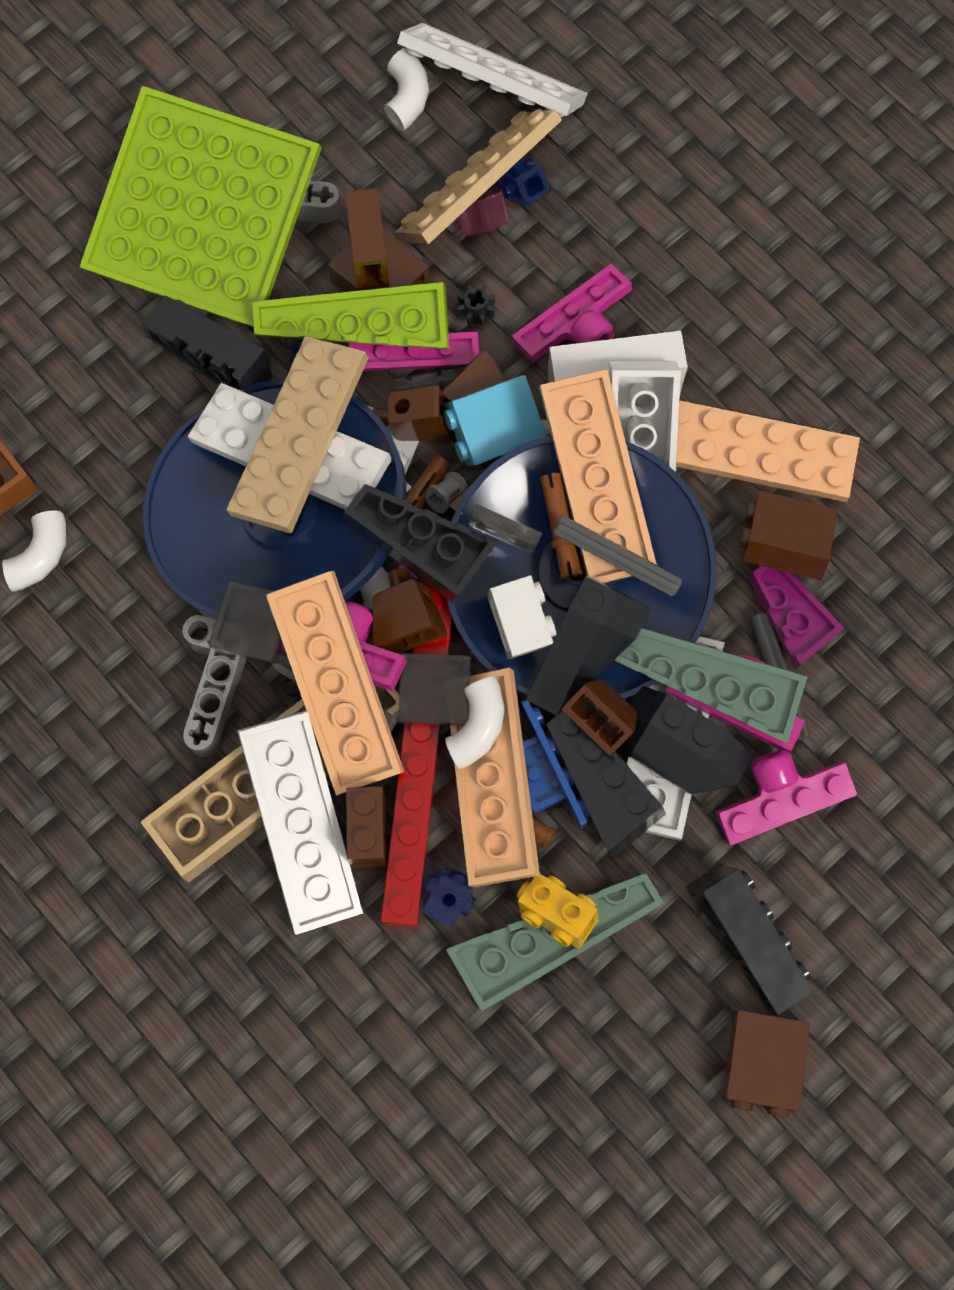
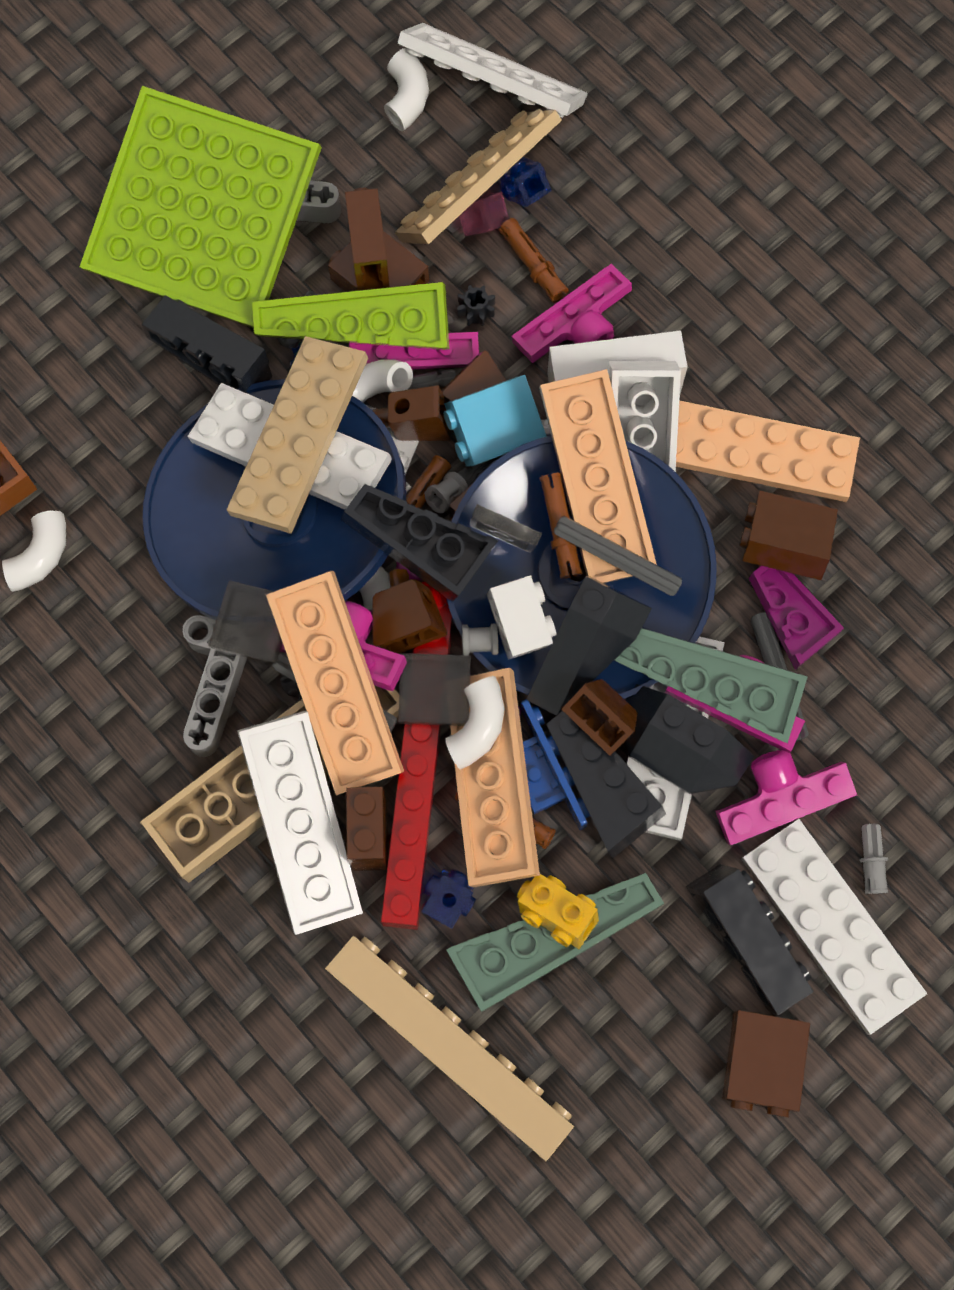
none -> tan brick [325,936,574,1162]
none -> white cylinder [352,359,413,402]
none -> light grey bush [462,623,498,656]
none -> dark orange pin [499,218,569,303]
none -> white plate [741,819,927,1035]
none -> light grey axle [859,824,888,894]

